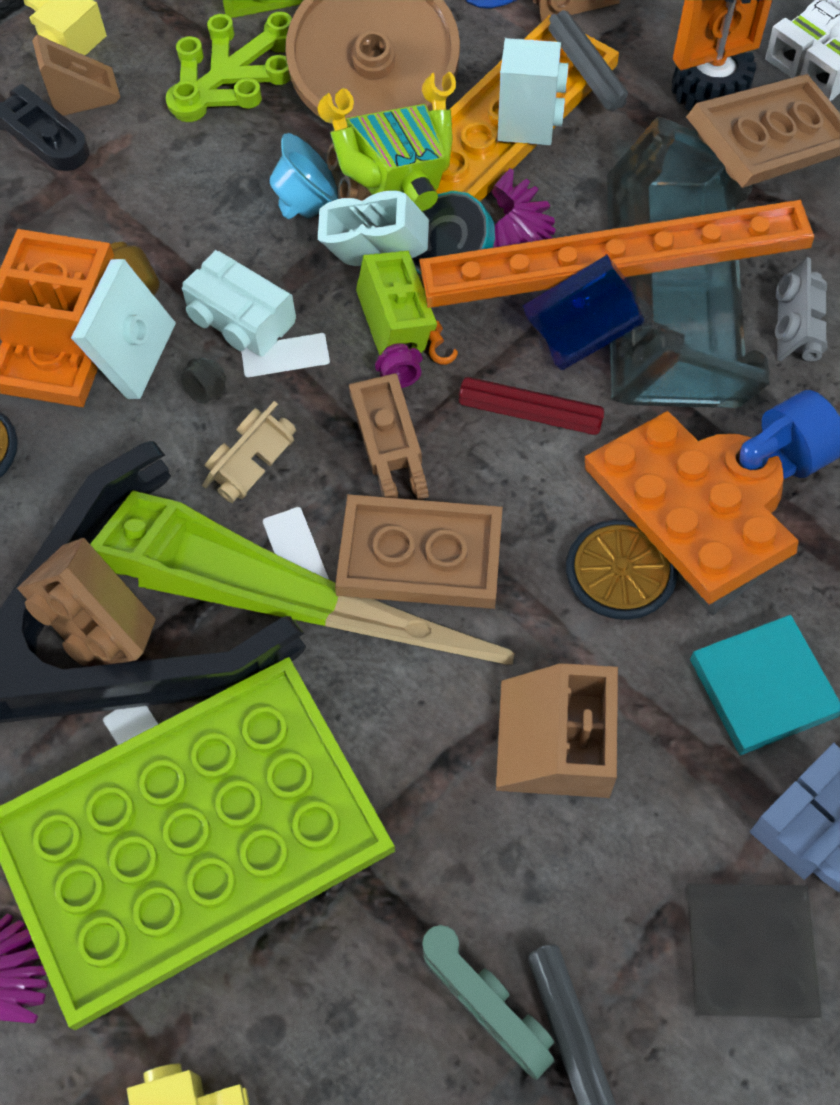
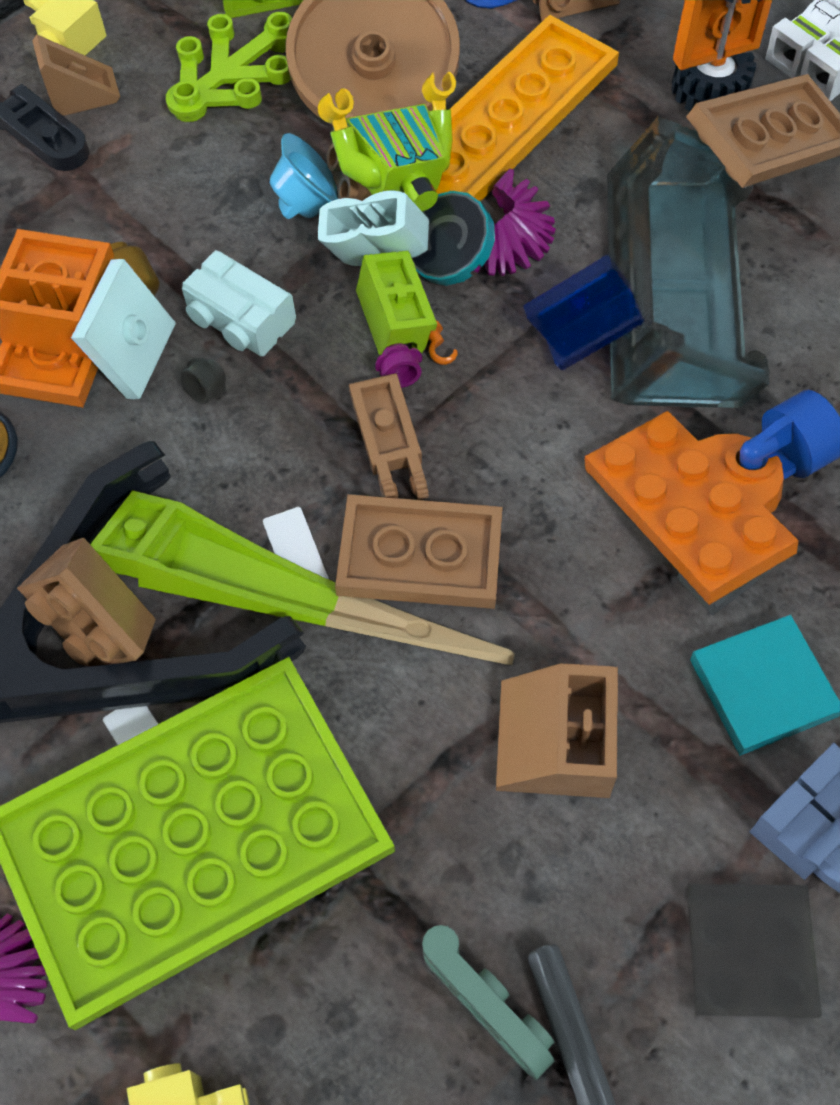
tan hinge [202,401,296,503] -> none
white sticker [241,333,330,377] -> none
orange tile [419,200,814,308] -> none
dark red axle [459,377,605,435] -> none
light aqua brick [497,38,569,145] -> none
dark grey axle [549,10,628,112] -> none
pearl gold wheel [566,519,677,620] -> none
light grey hinge [775,257,827,361] -> none

